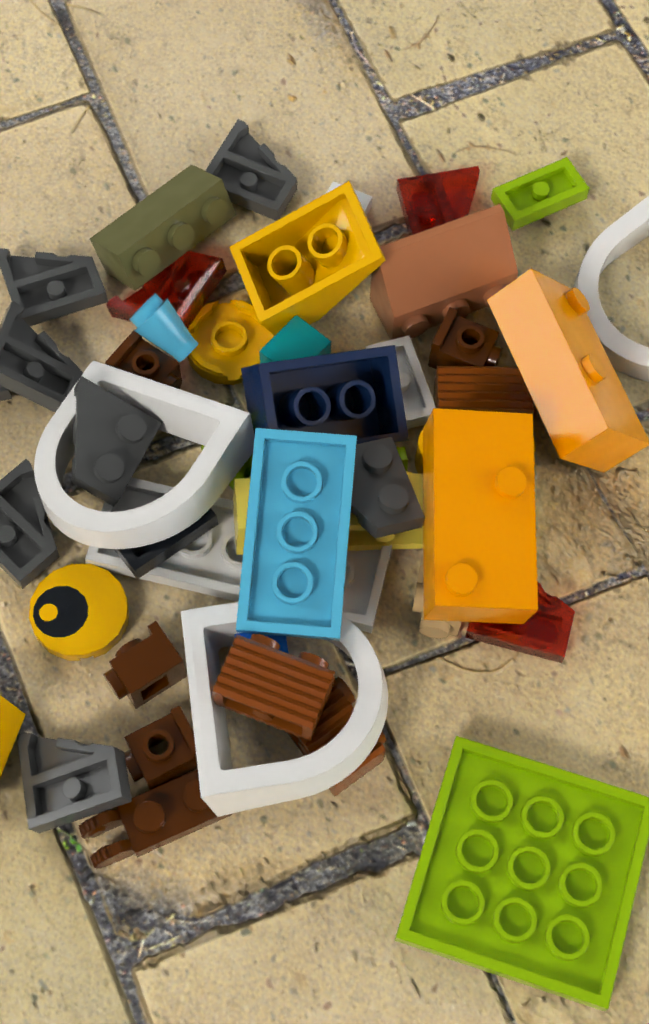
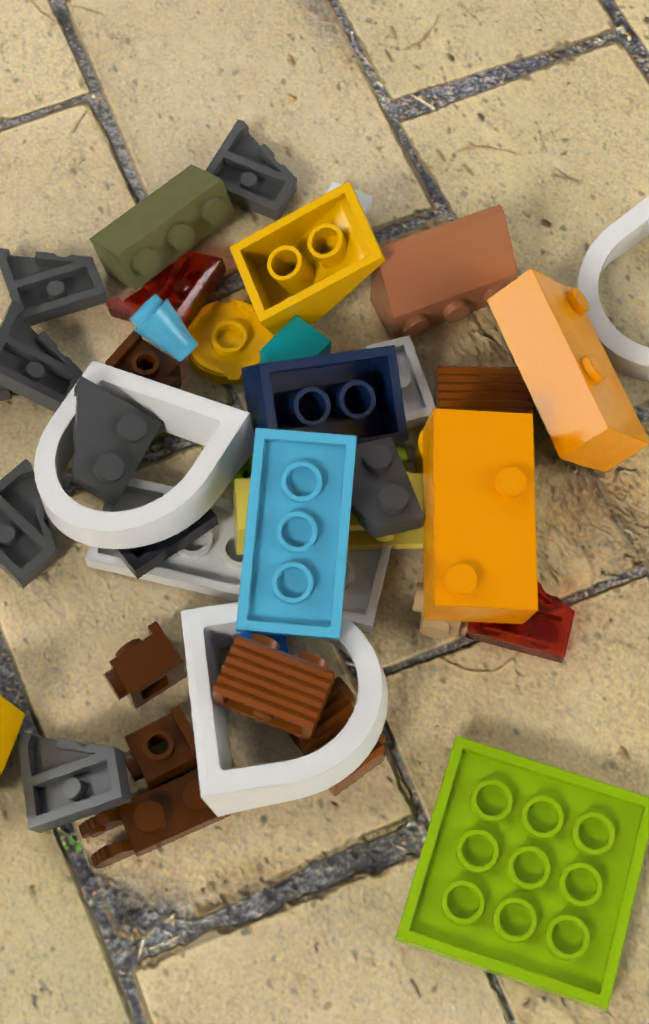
yellow tile [29,564,129,661] -> none
clear red wing [396,166,480,236] -> none
reddish brown brick [428,307,503,369] -> none
lime plate [491,157,590,231] -> none

